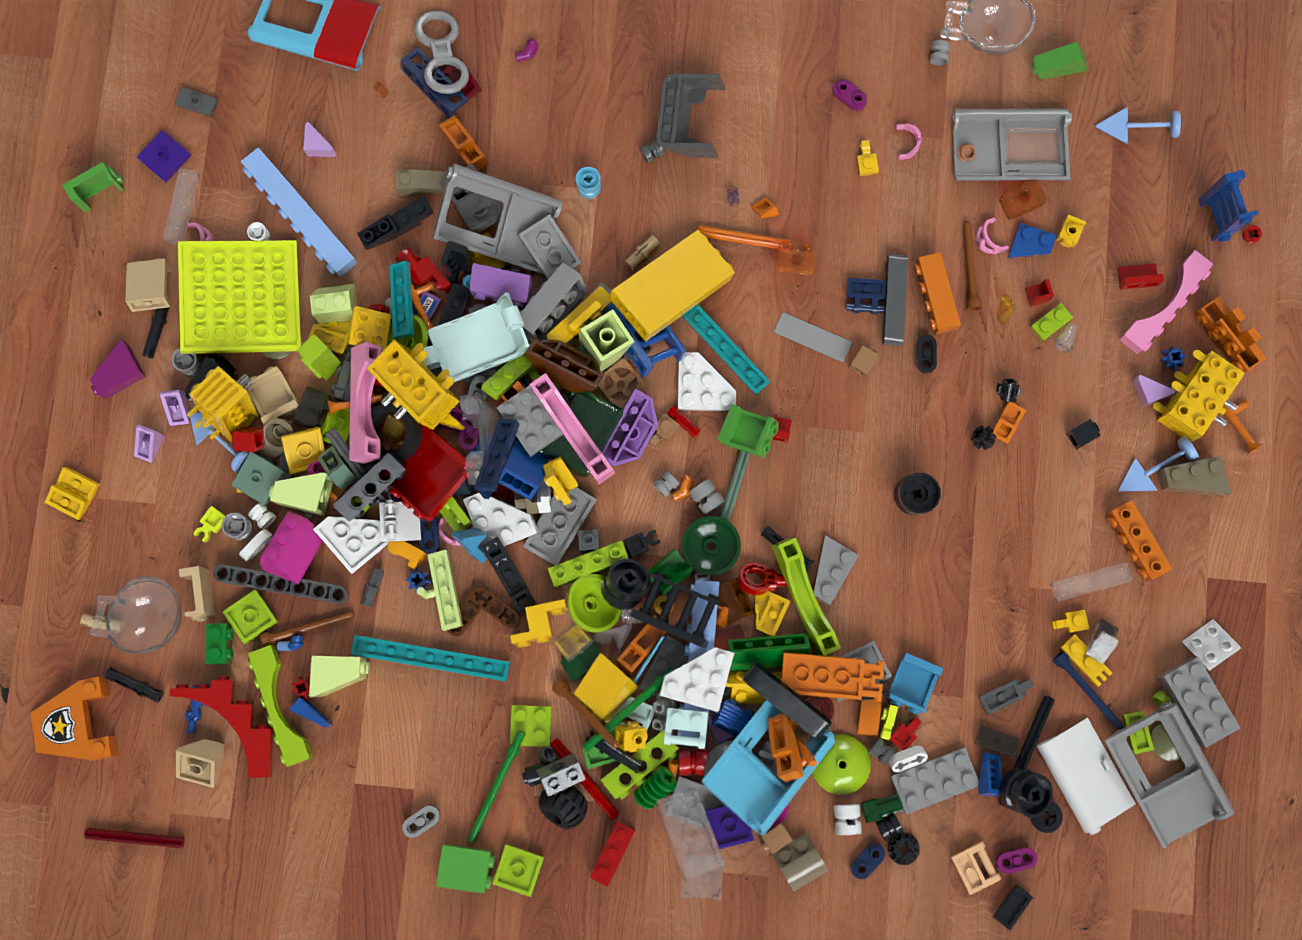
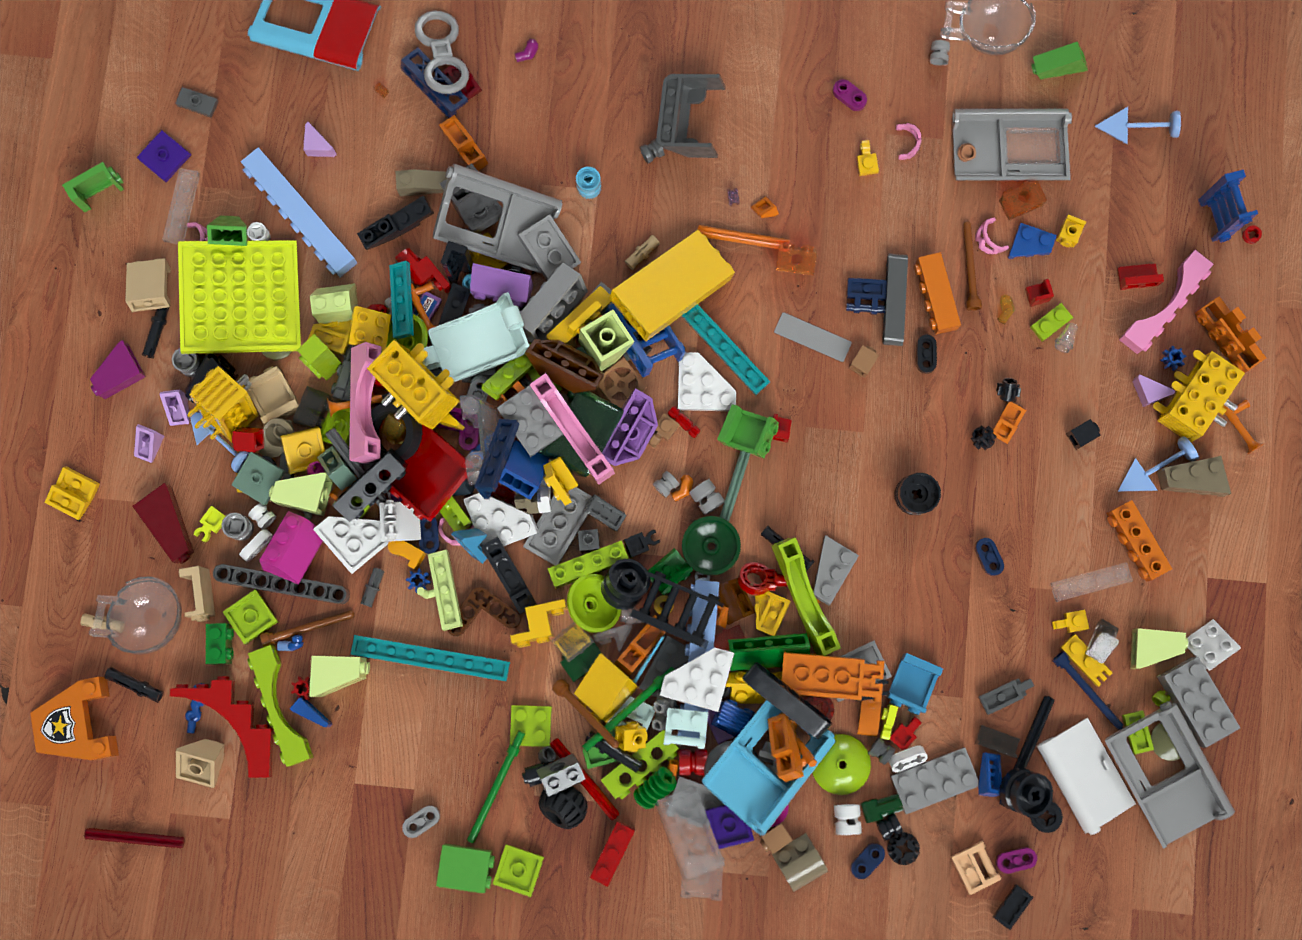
none -> dark red slope [132,483,194,564]
none -> bright green slope [207,215,248,246]
none -> dark grey plate [584,494,627,532]
none -> dark blue plate [975,538,1004,576]
none -> yellowish green slope [1130,628,1188,669]

